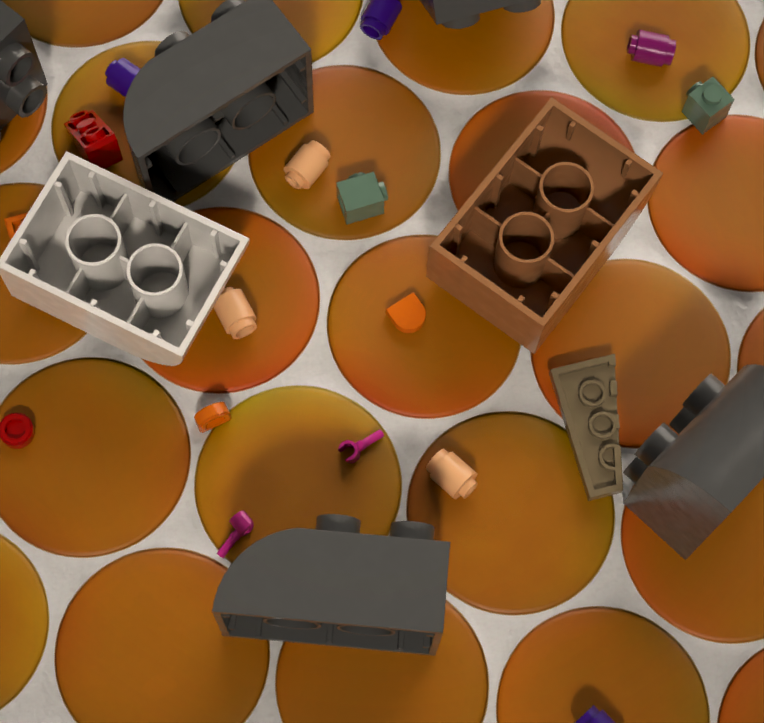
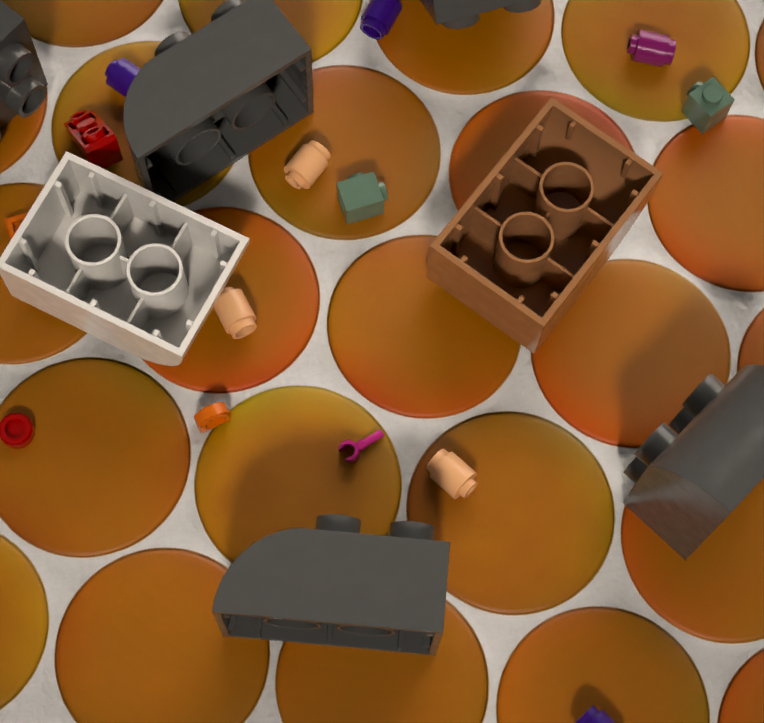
dark pink hand [216,510,254,558] -> none
orange tile [386,292,426,333] -> none
dark tan wing [549,354,623,501] -> none

